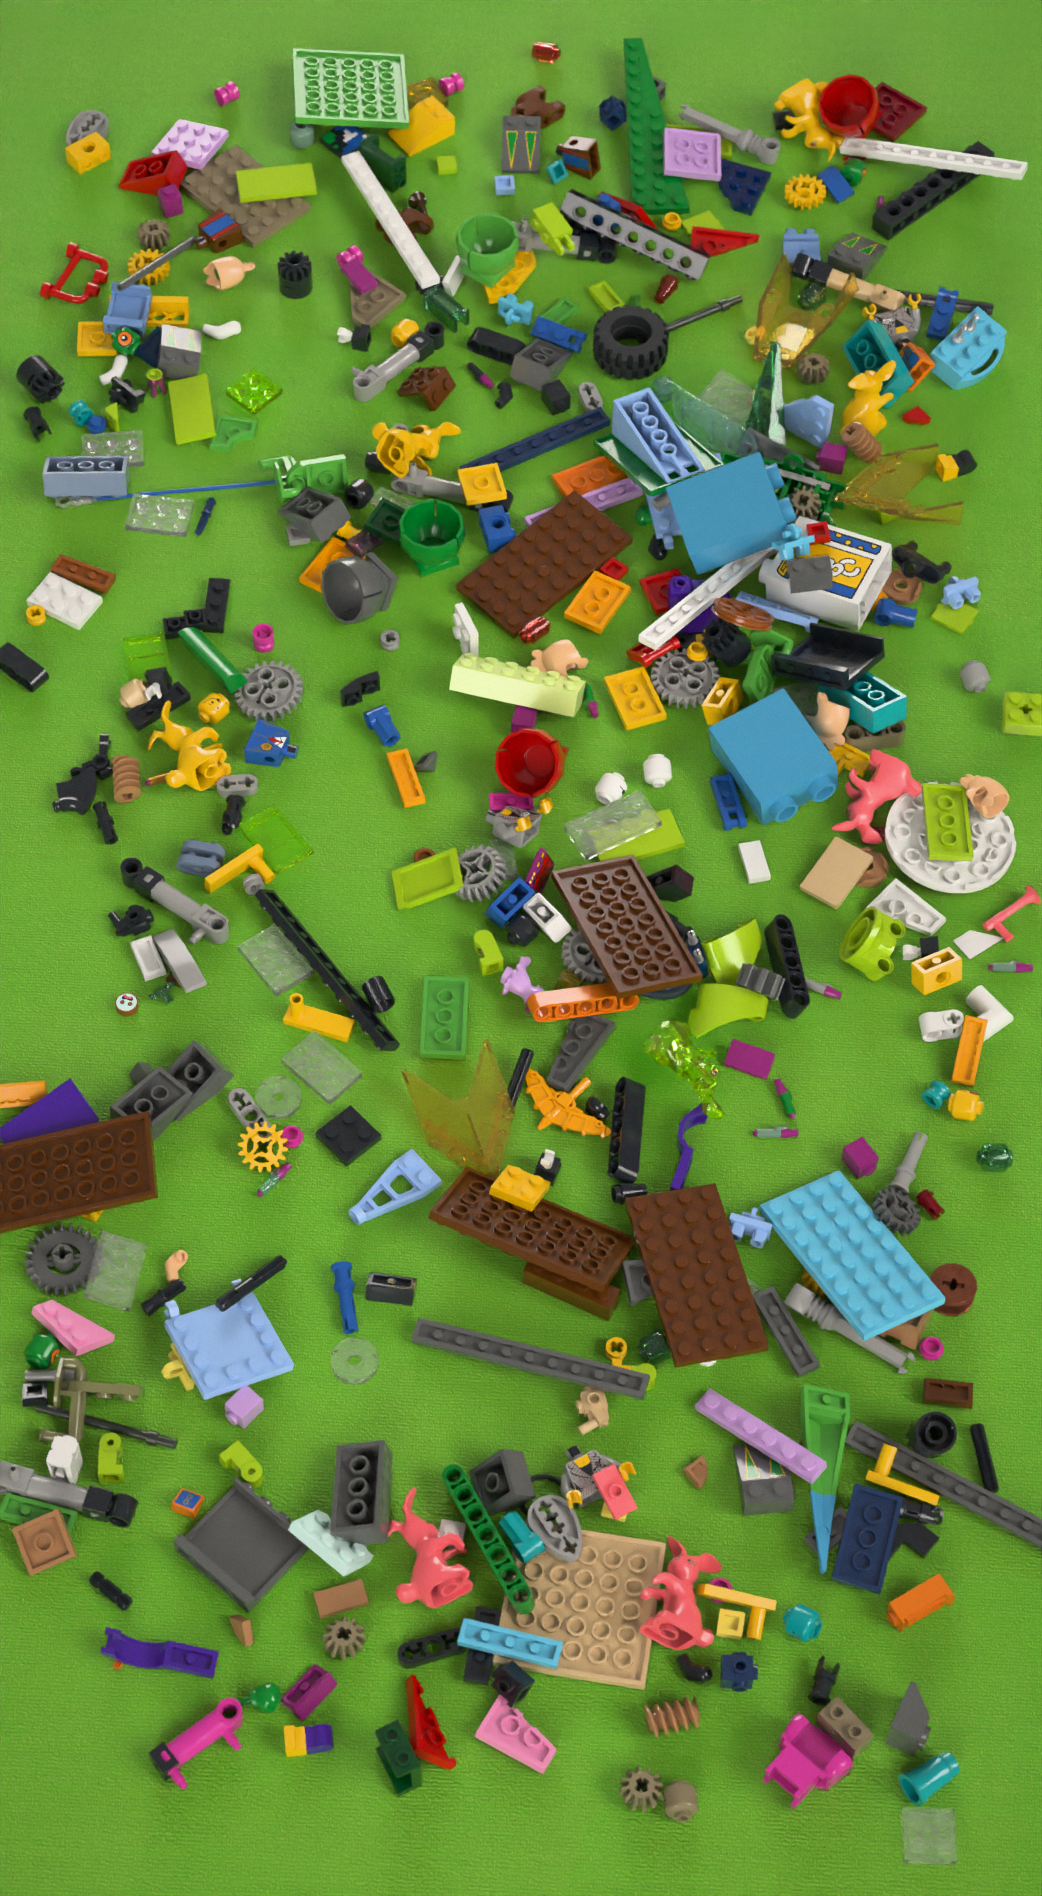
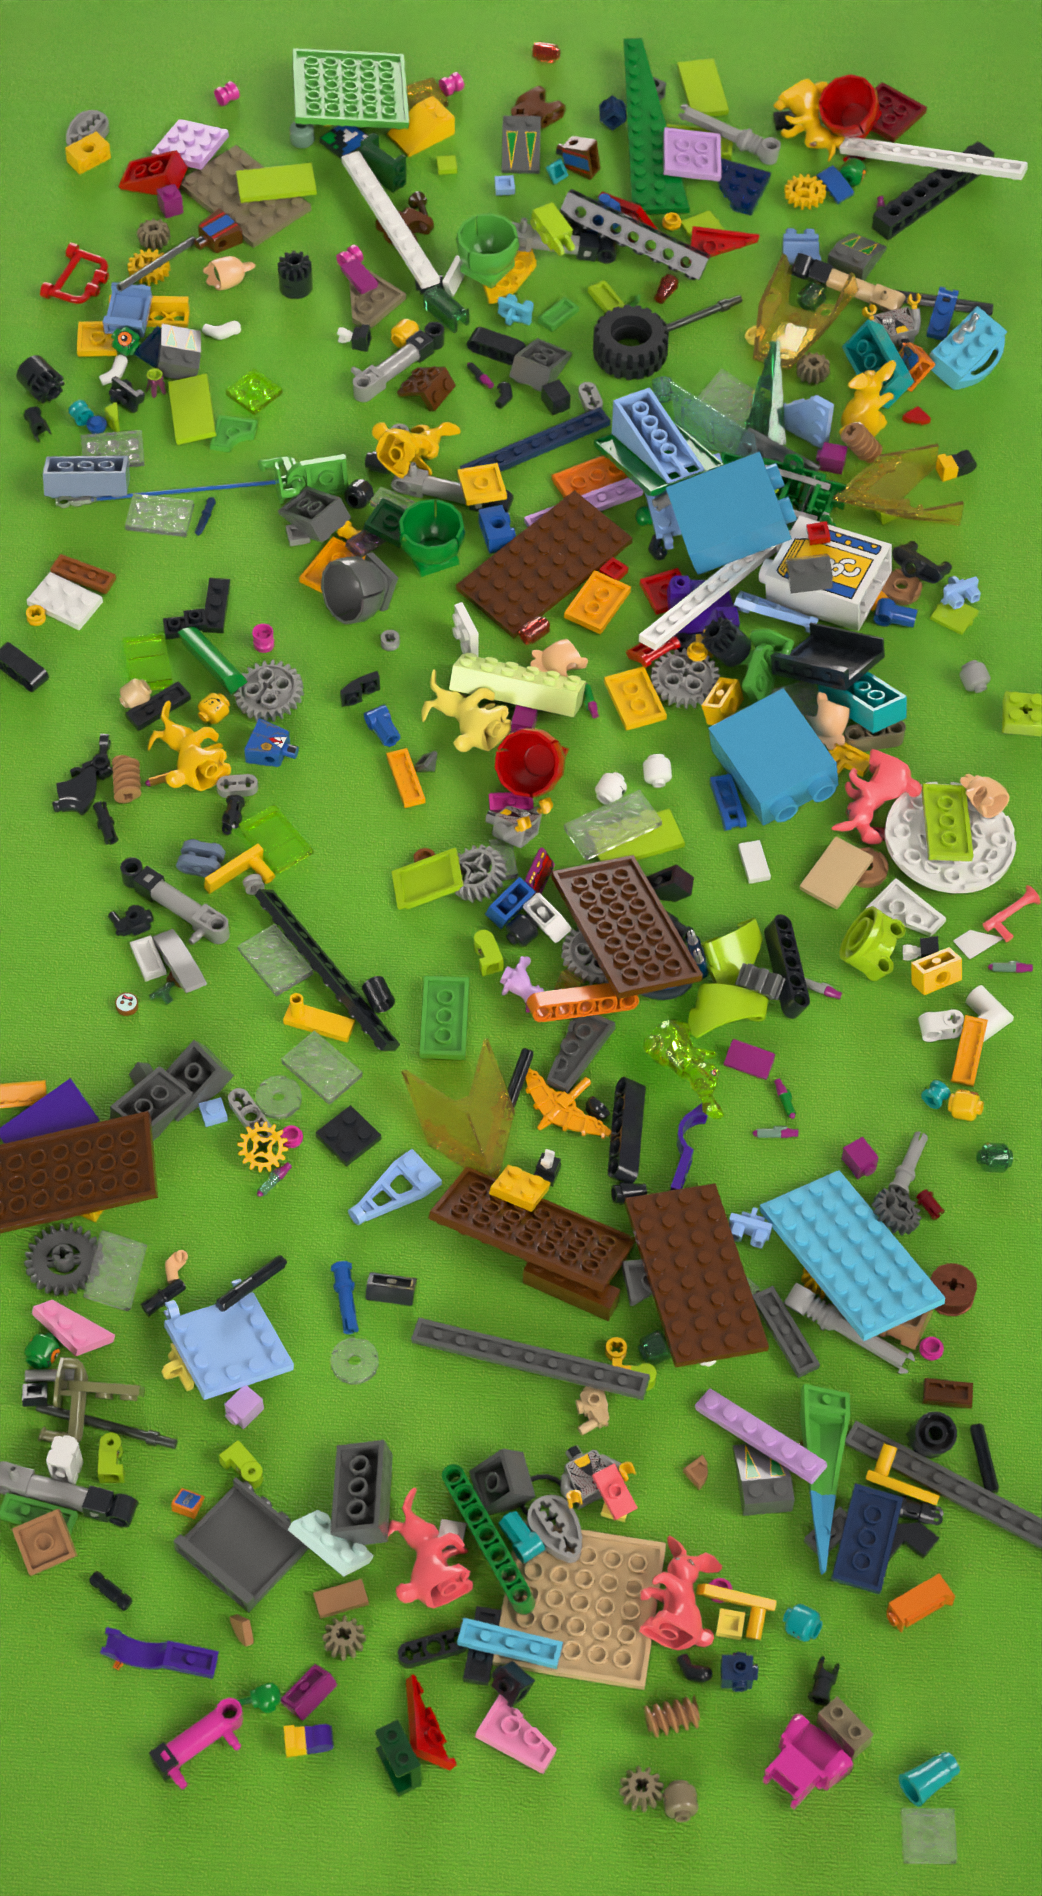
black piece [144,667,172,700] -> none
blue plate [530,316,588,354] -> none
dark orange wedge [711,598,775,631] -> none
medium azure hips [772,523,815,560] -> none
dark tan gear [788,486,821,519] -> none
dark grey slope [885,1681,931,1757] -> none
none -> light blue plate [199,1097,228,1127]
none -> light yellow animal [421,669,511,752]
none -> lime tile [677,58,729,117]

